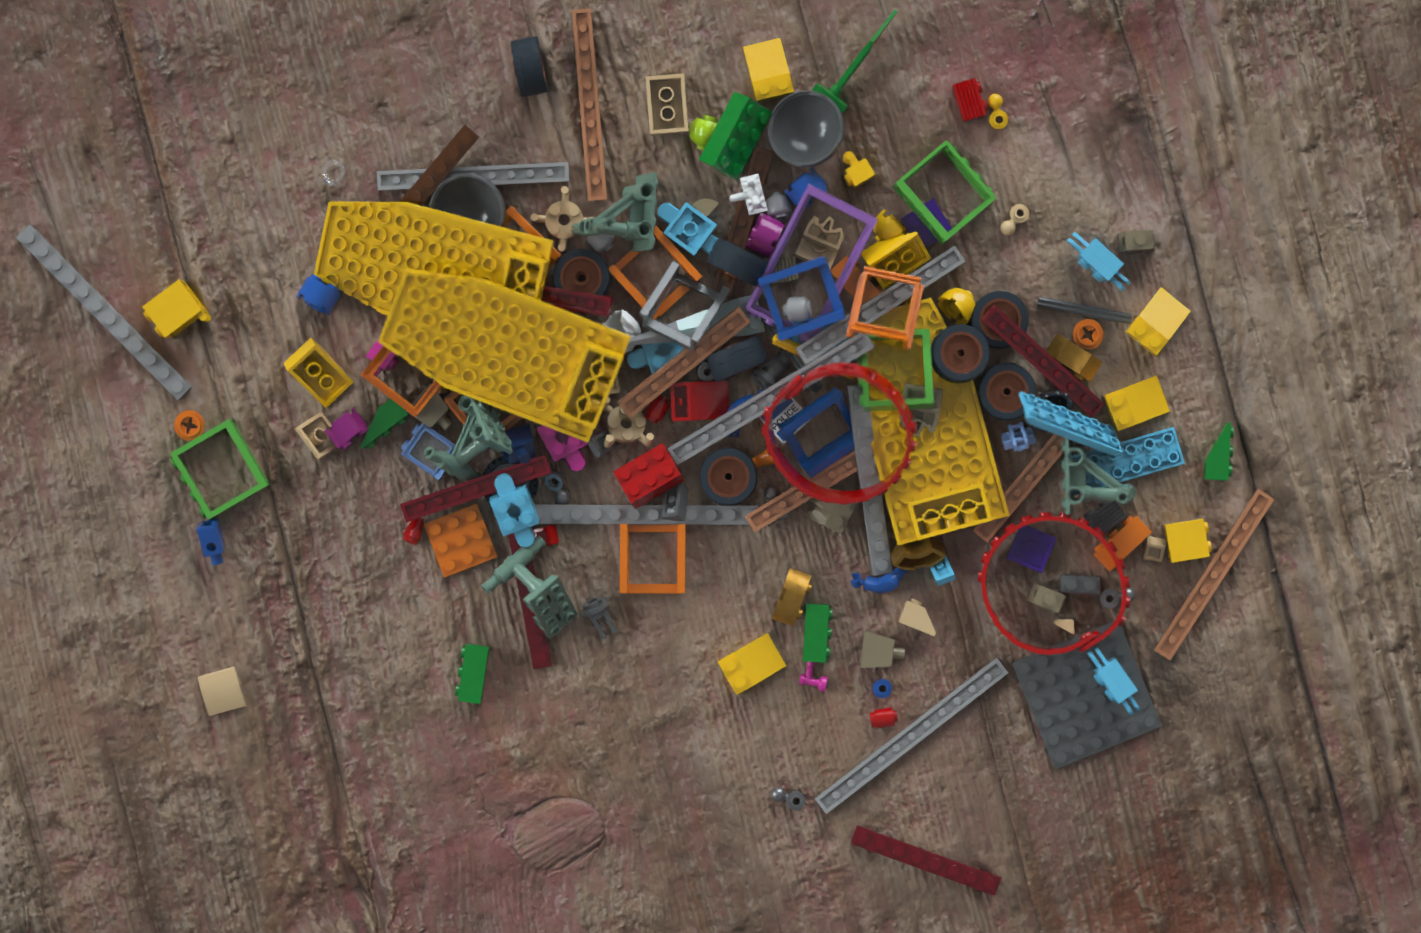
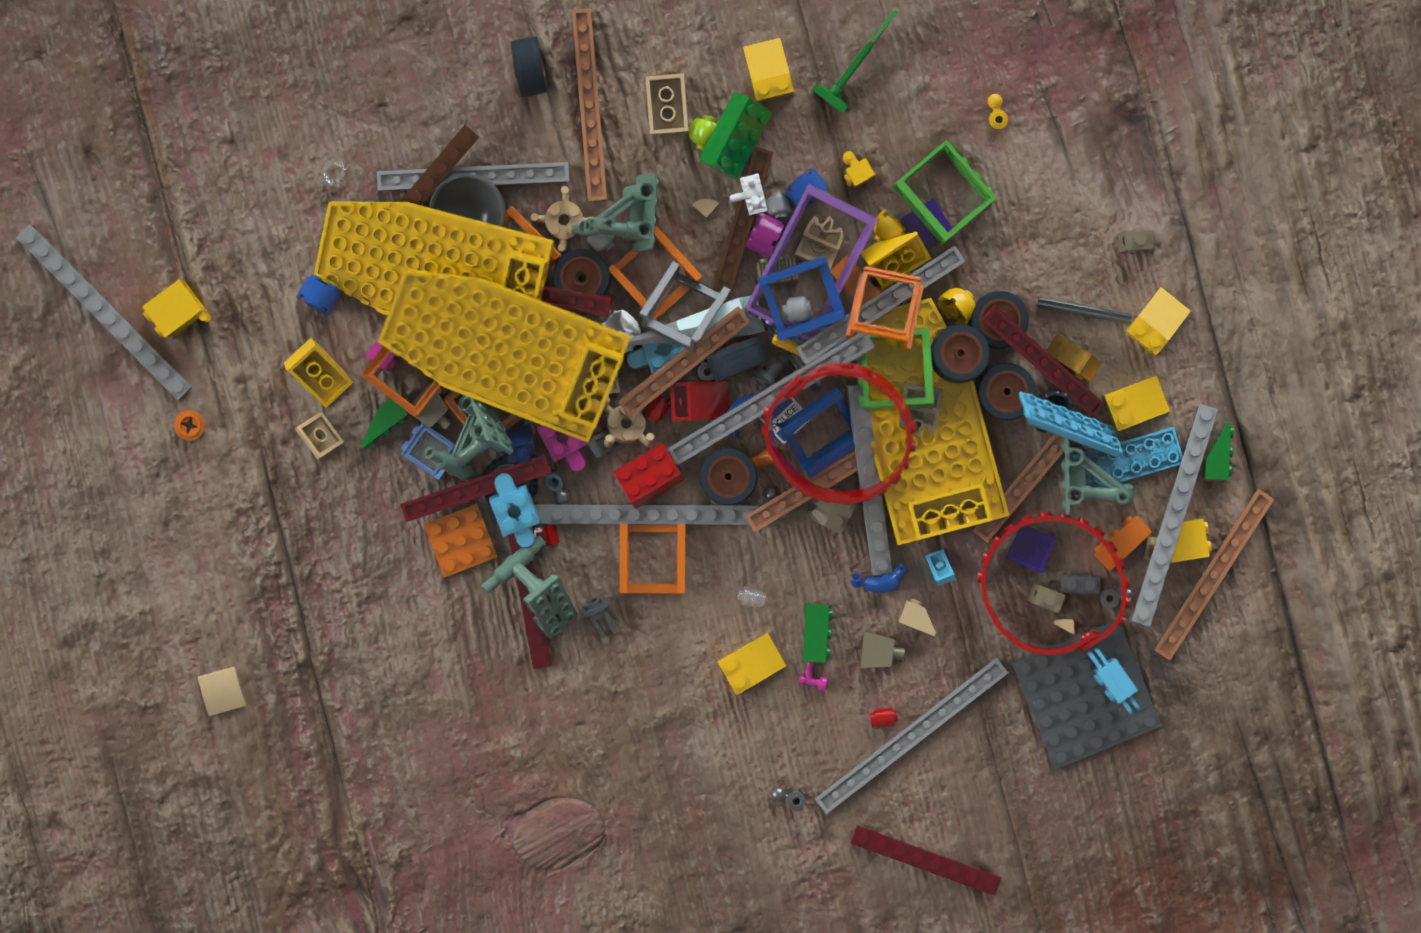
bright green window [170,419,270,520] -> none
blue torso [196,518,225,565] -> none
magenta brick [324,407,368,451] -> none
red cone [402,518,424,545] -> none
green brick [455,643,490,704] -> none
medium azure brick [657,202,718,257] -> none
dark grey slope [661,482,689,521] -> none
black wheel [706,238,768,287] -> none
dark grey piece [768,91,844,167] -> none
pearl gold brick [772,568,813,626] -> none
blue plate [873,679,892,698] -> none
pearl gold brick [890,536,947,570] -> none
red brick [952,78,988,123] -> none
tan plate [1000,204,1029,236] -> none
light blue piece [1001,422,1036,451] -> none
medium azure brick [1066,232,1131,292] -> none
orange gear [1072,319,1103,350] -> none
dark grey brick [1083,501,1127,540] -> none
none -> clear brick [737,586,766,609]
none -> light grey plate [1131,404,1218,628]

